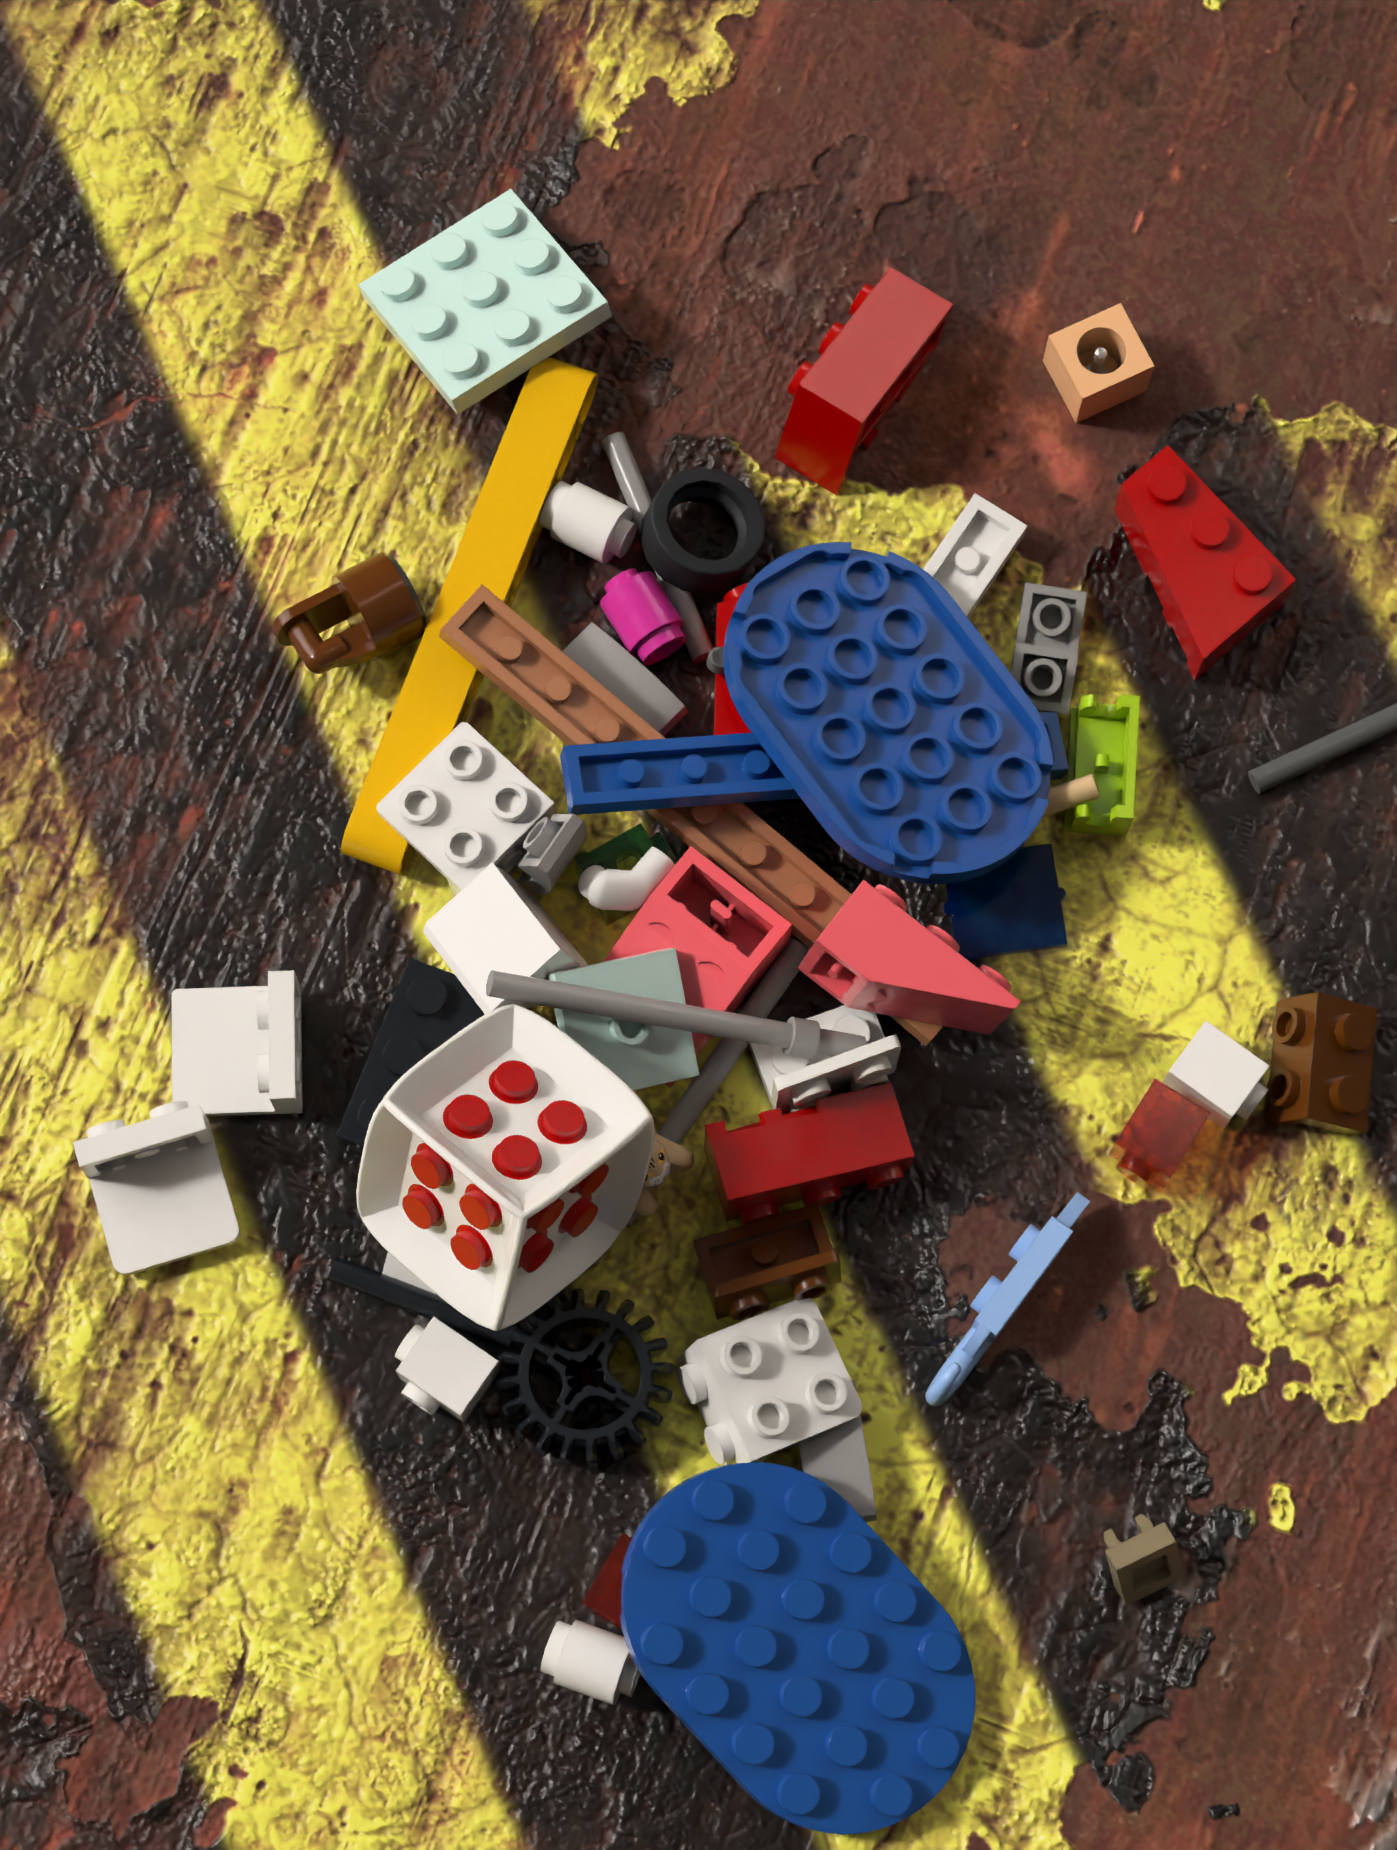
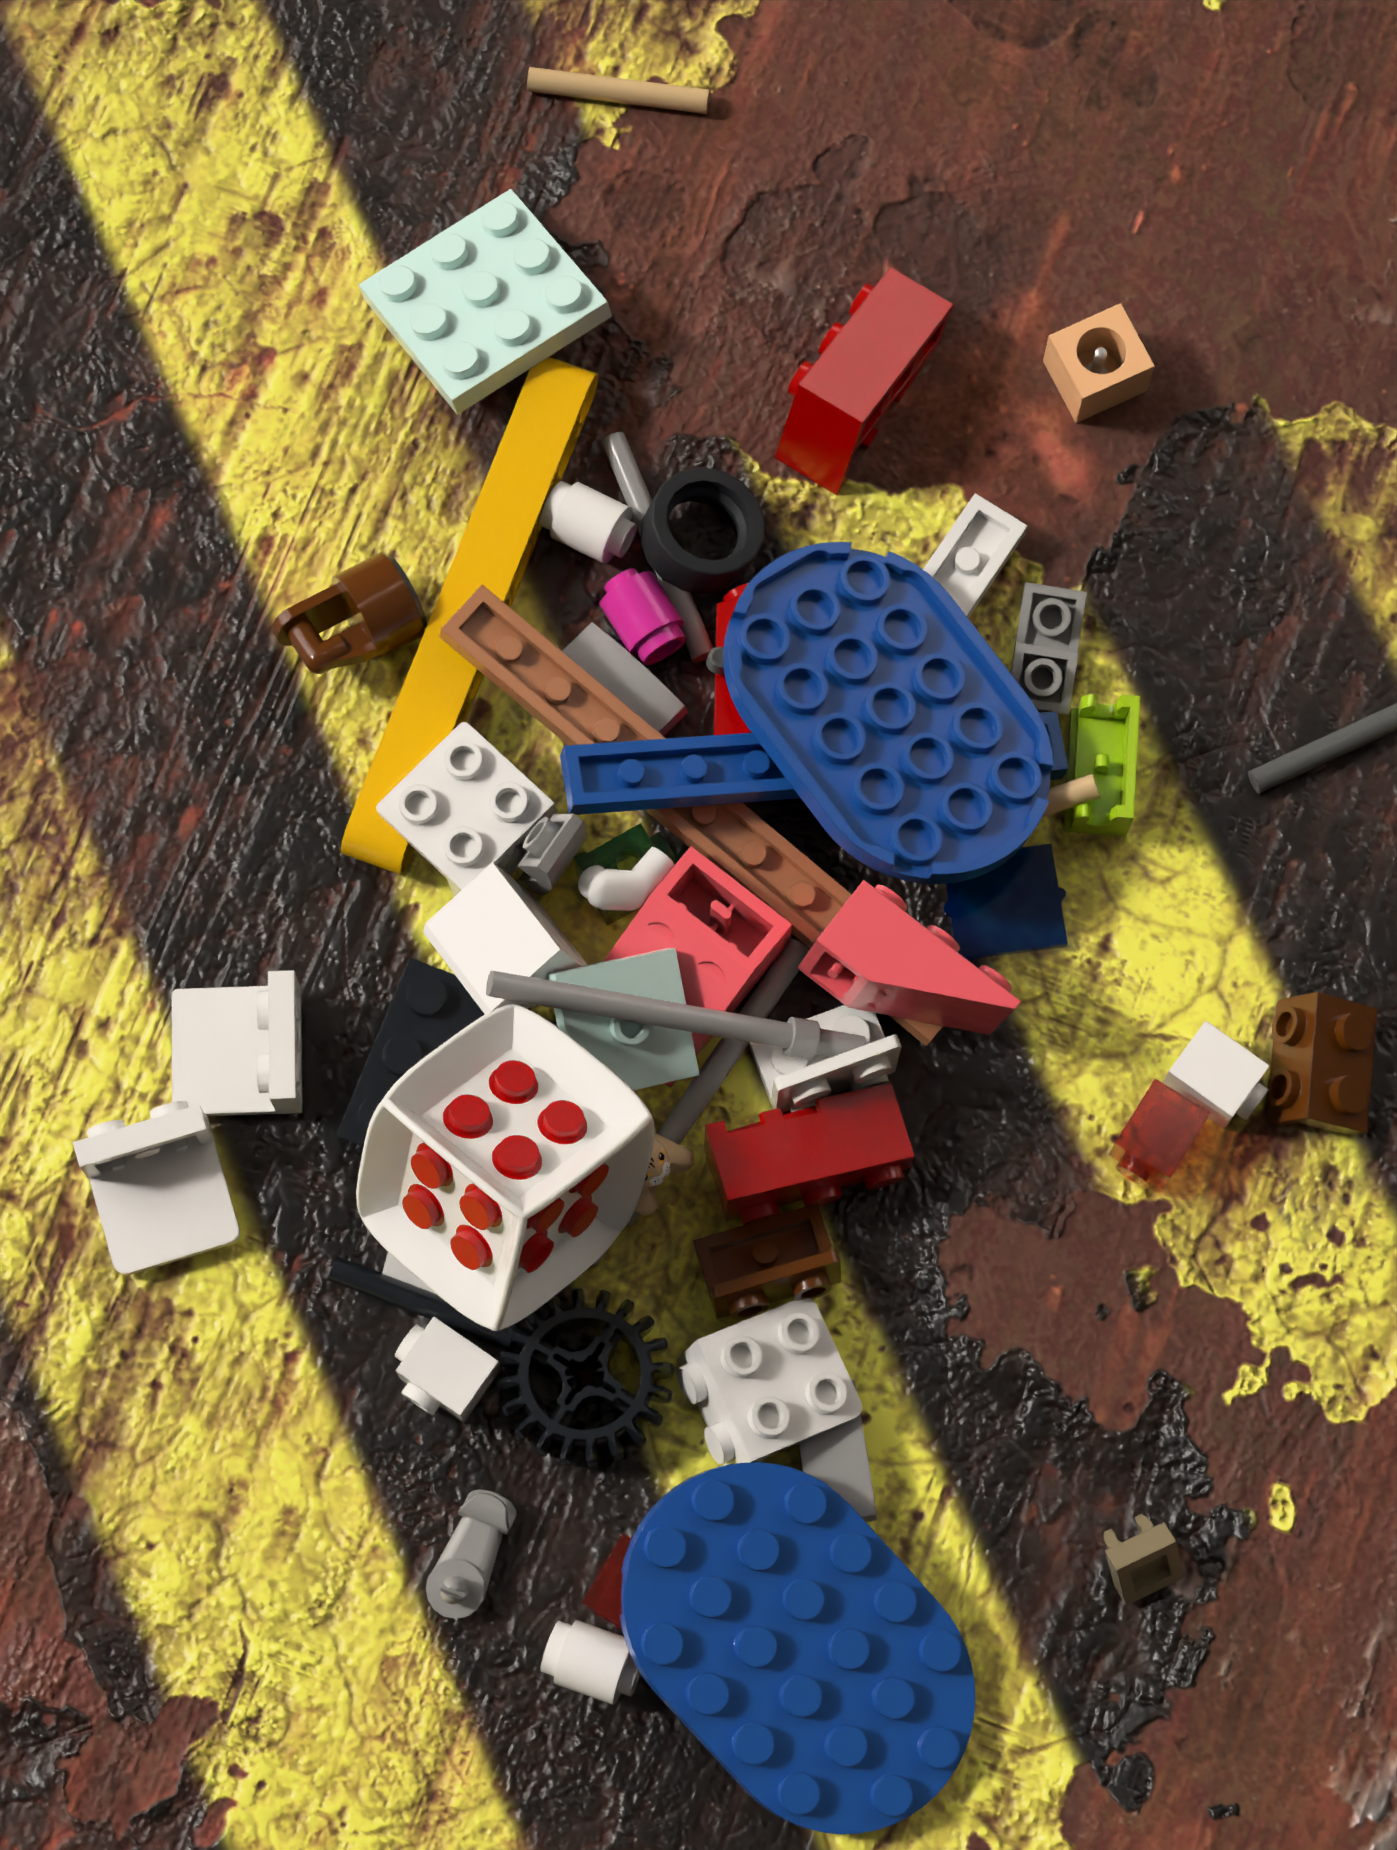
light blue plate [925,1192,1090,1406] -> none
red wedge [1114,445,1296,681] -> none
none -> light grey piece [426,1489,517,1619]
none -> tan bar [527,67,709,114]

